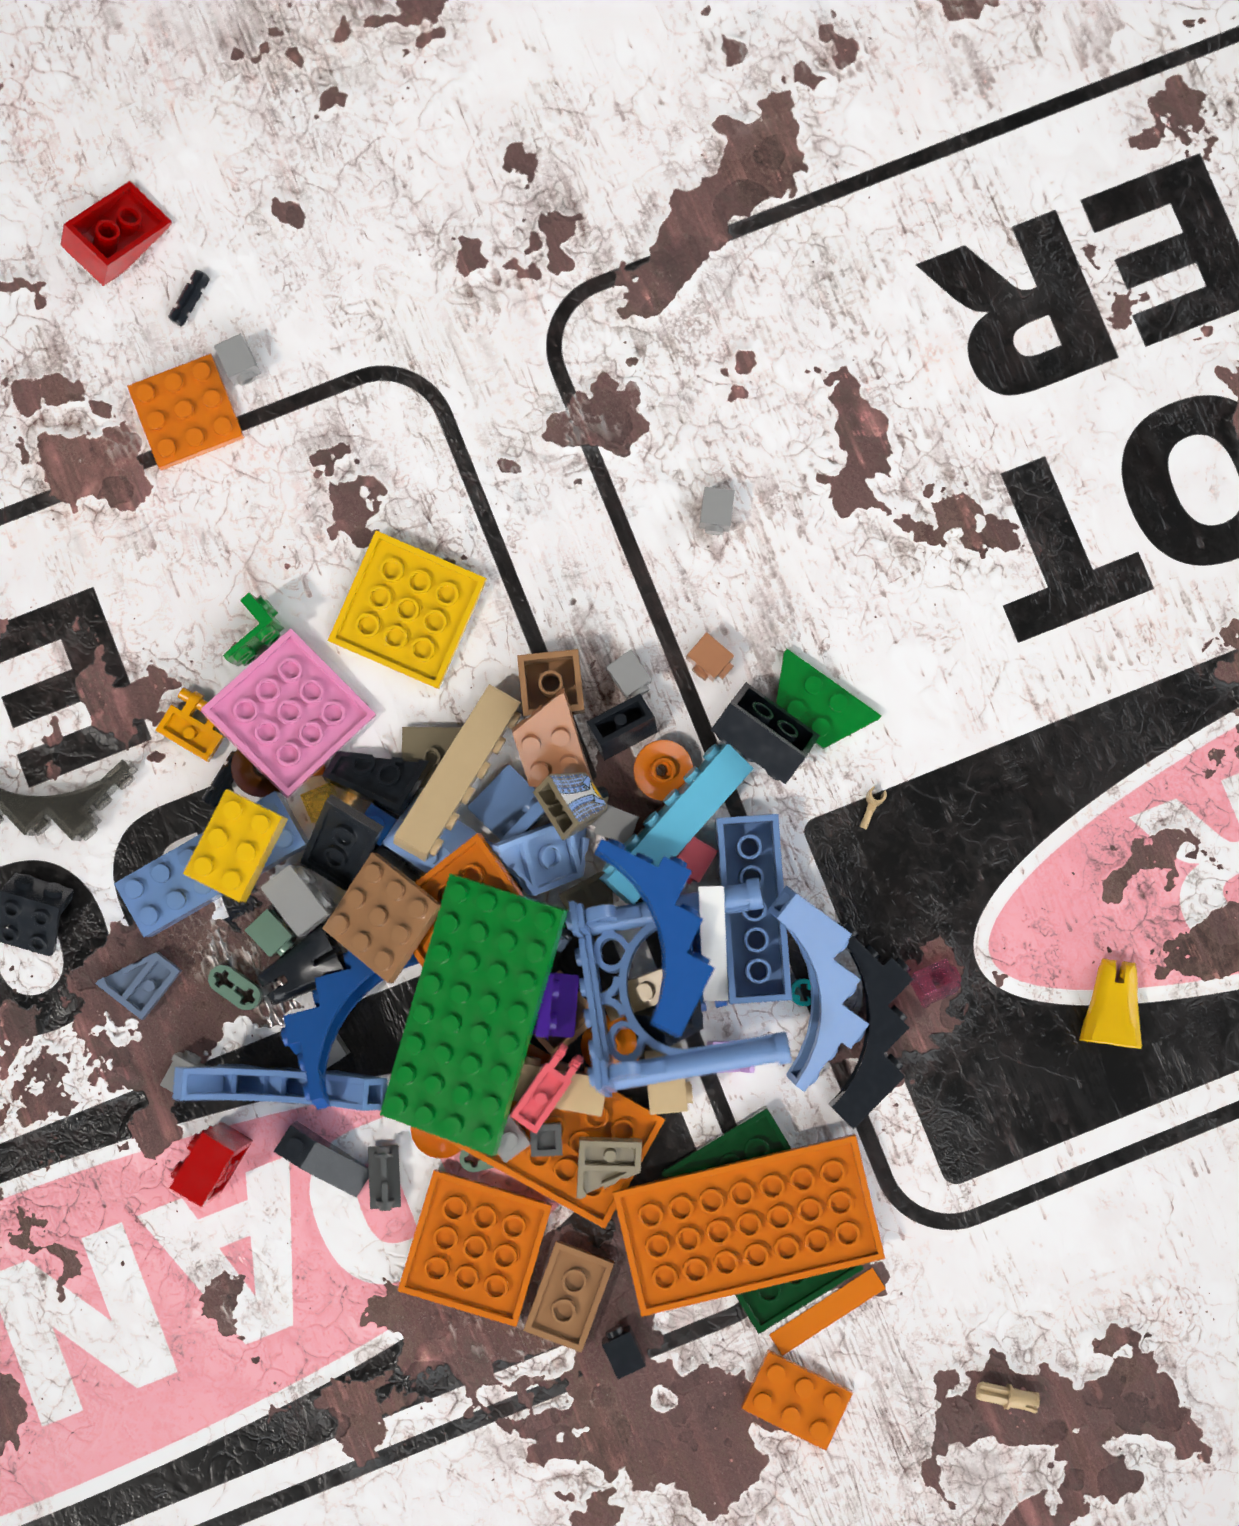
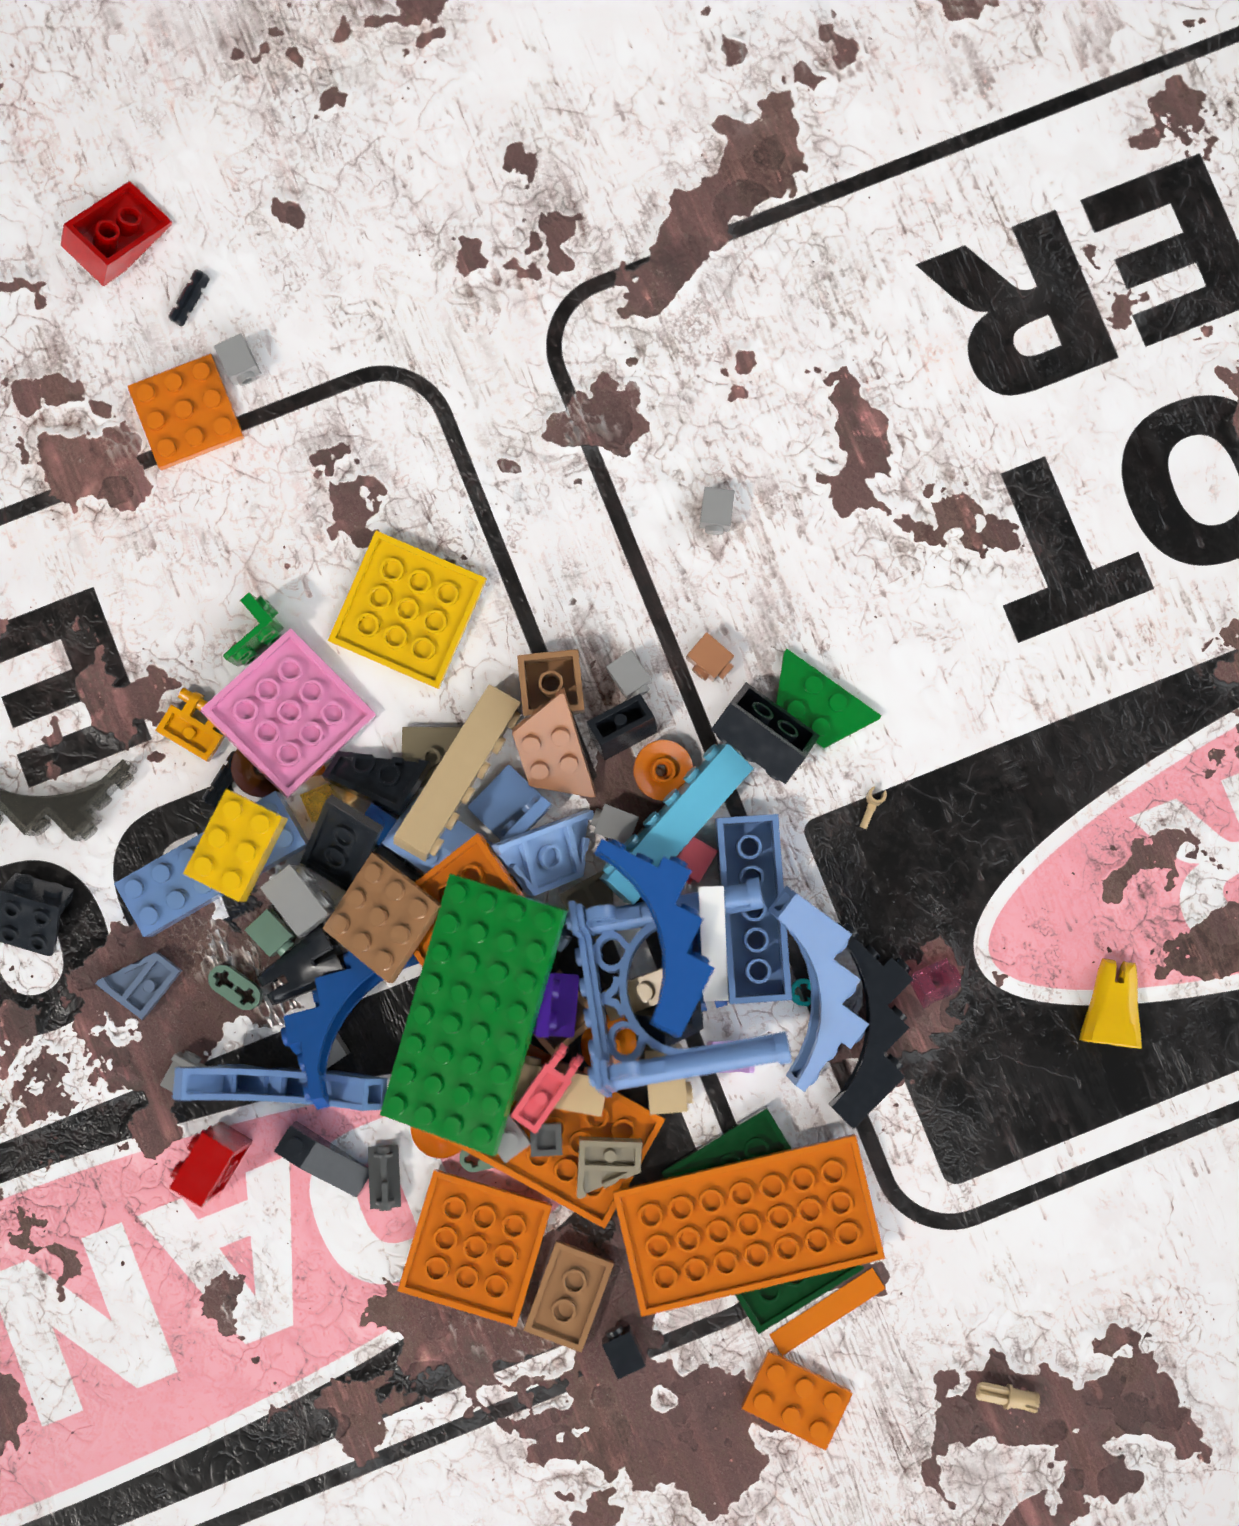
dark tan torso [533,773,609,841] -> none

